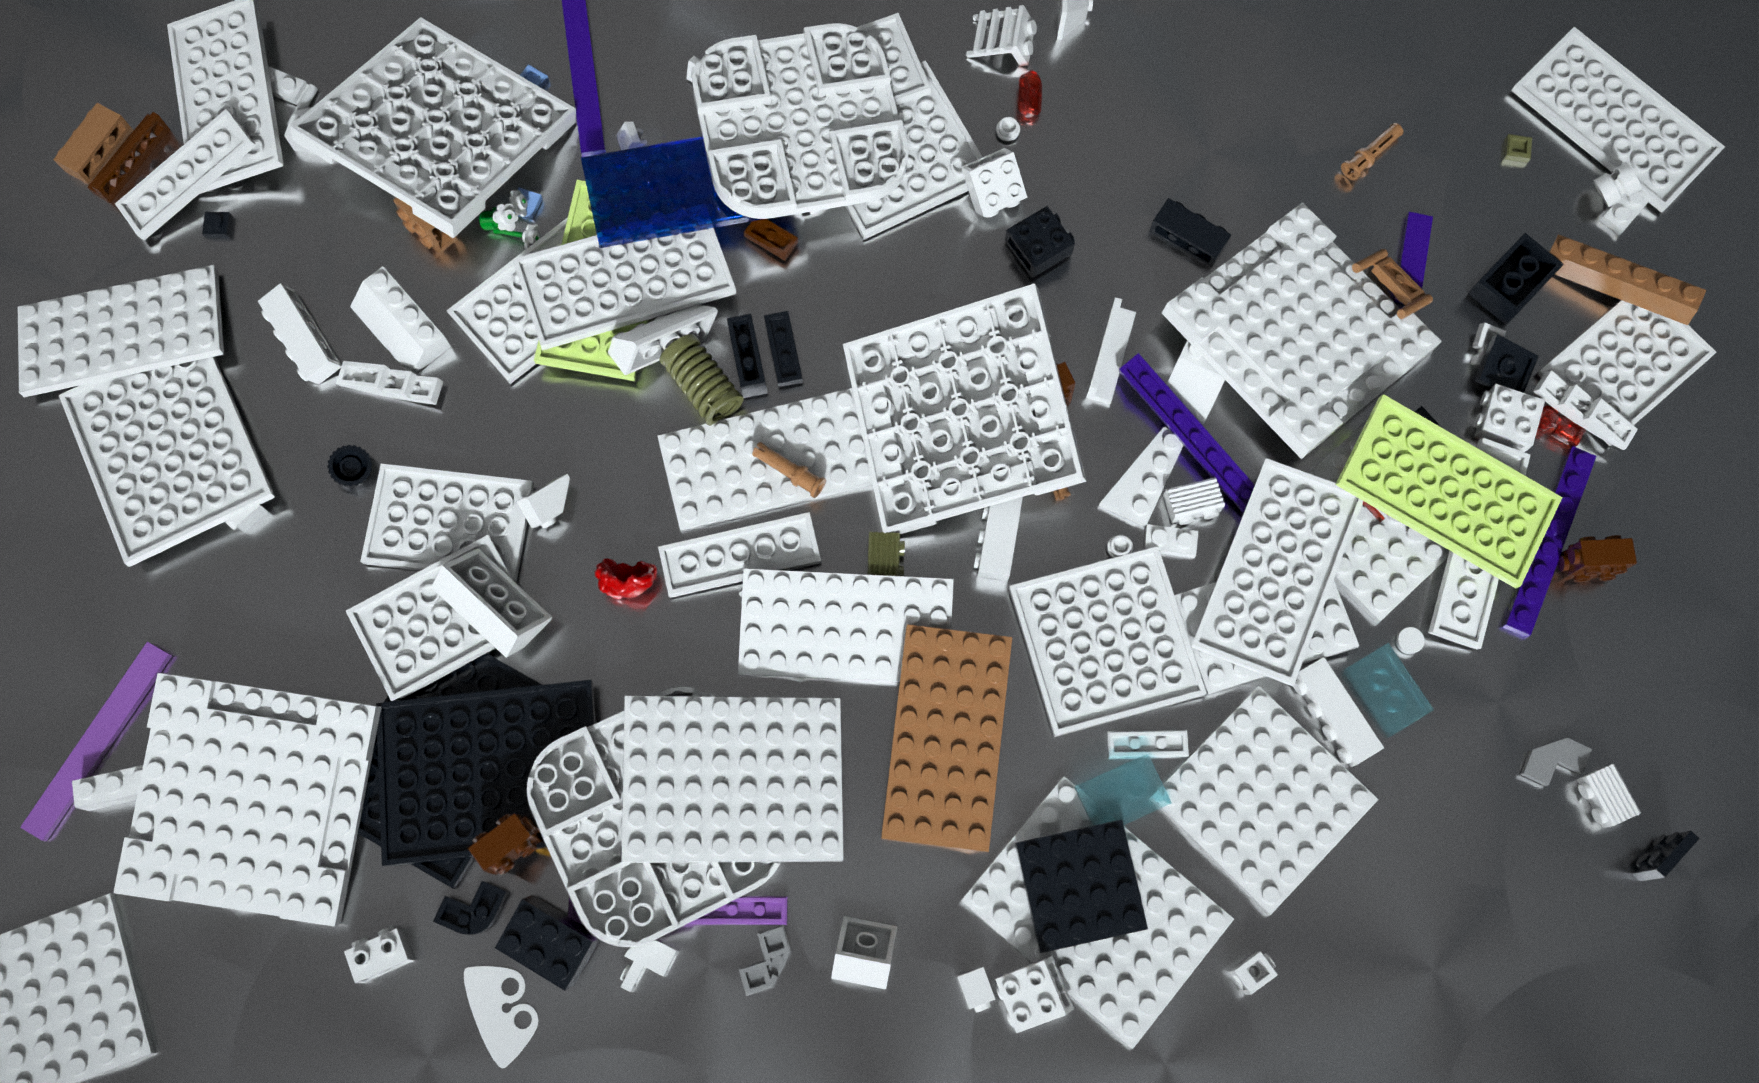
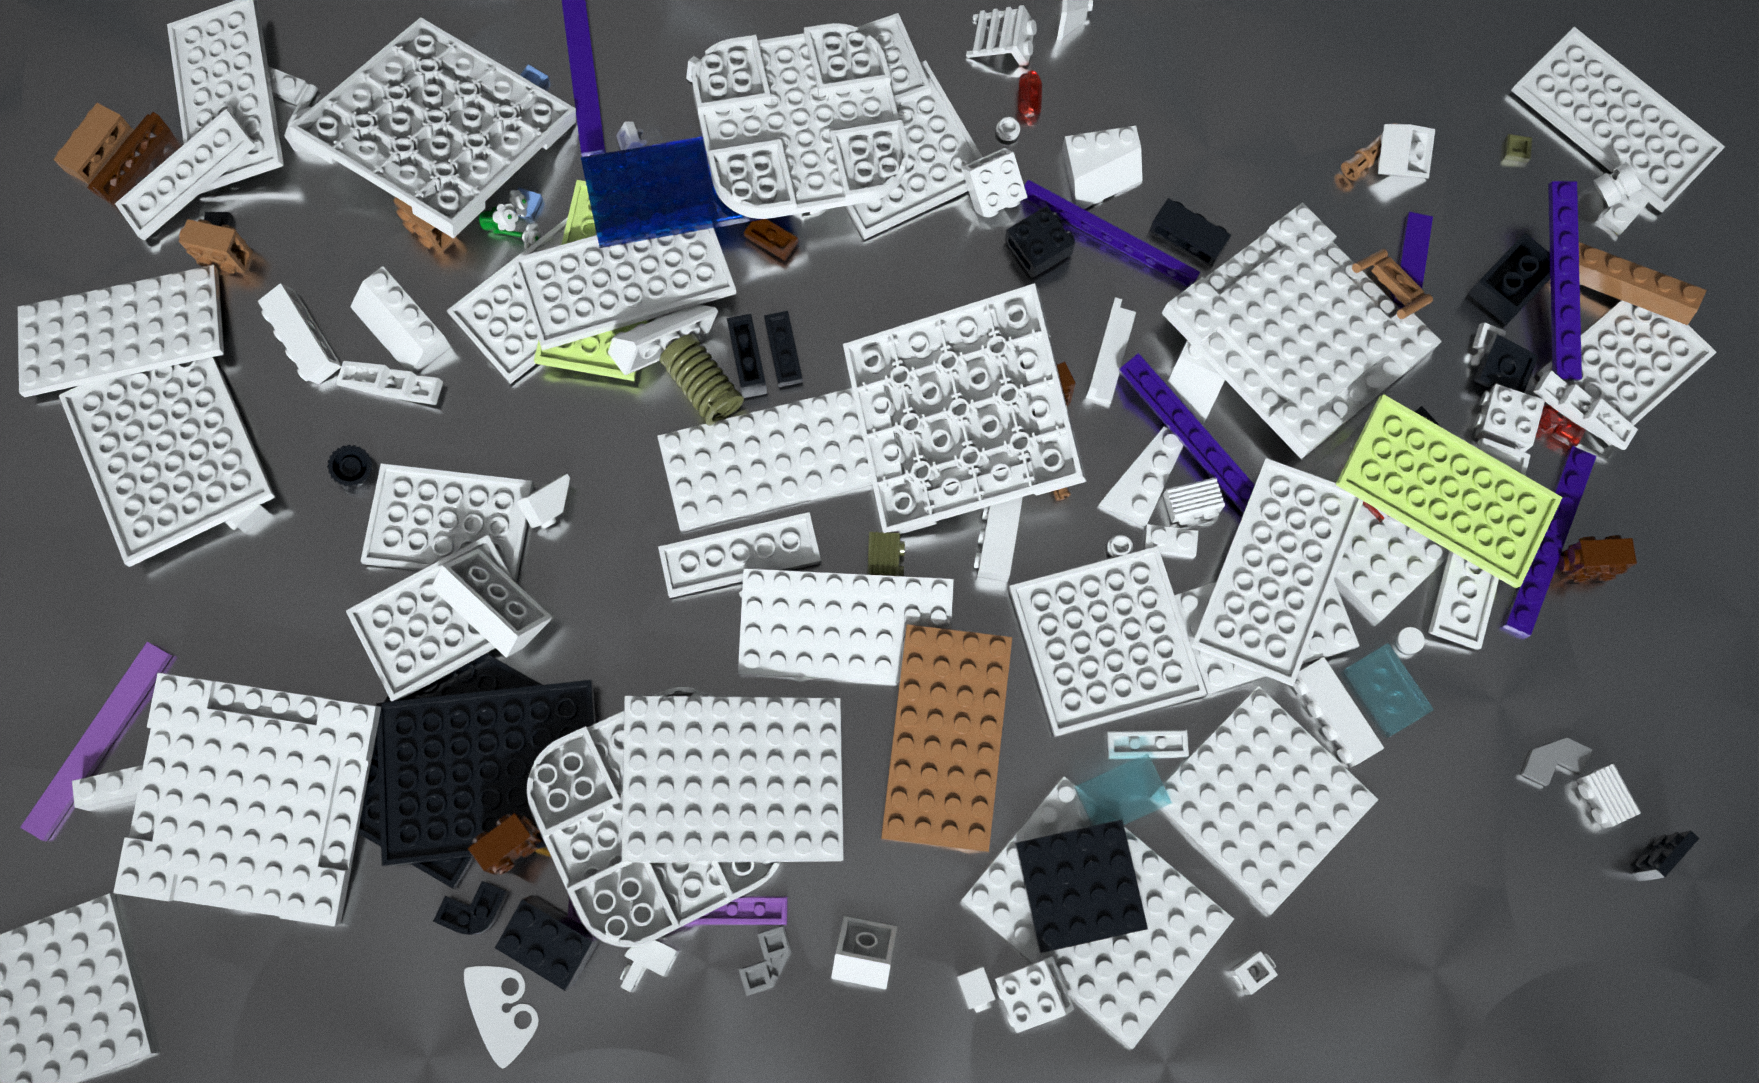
white brick [344,926,415,983] -> none
red hair [594,558,658,600] -> none
medium nougat pin [752,442,826,498] -> none
none -> medium nougat brick [179,219,253,274]
none -> dark purple tile [1024,180,1200,287]
none -> white wedge [1062,126,1142,209]
none -> white slope [1378,124,1435,179]
none -> dark purple plate [1548,181,1582,381]

